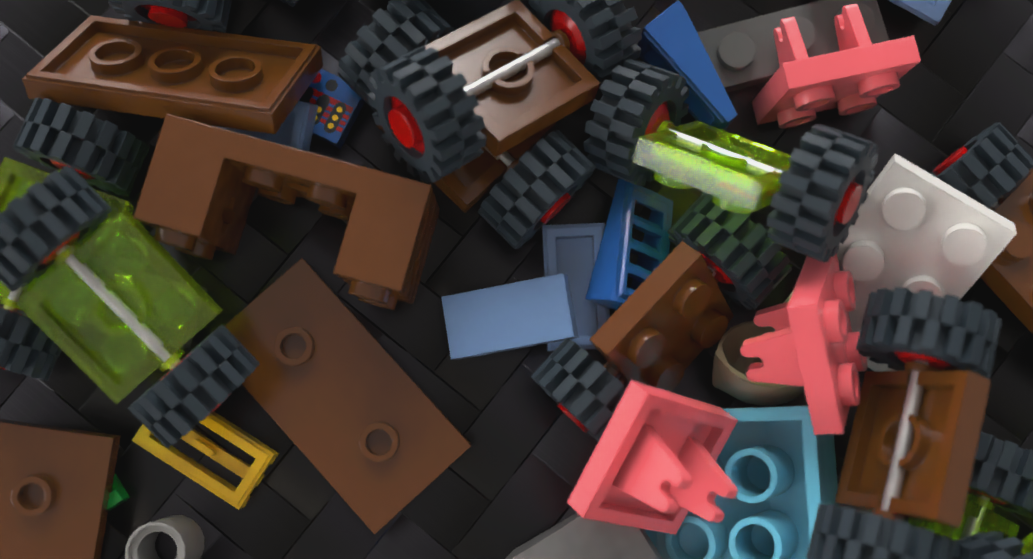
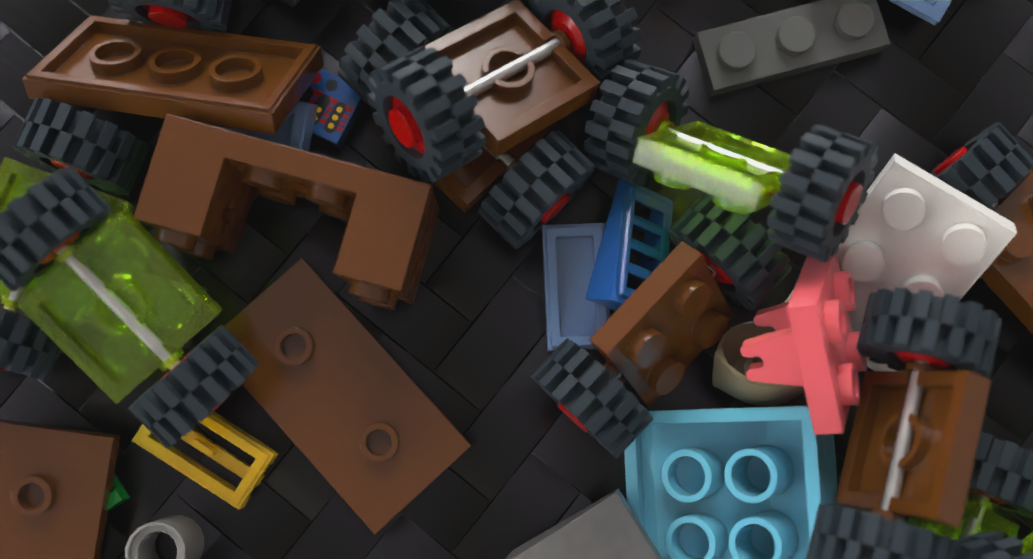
medium blue tile [441,273,579,360] -> none
coral plate [567,380,738,535] -> none
blue slope [637,0,738,139] -> none
coral plate [752,3,921,128] -> none

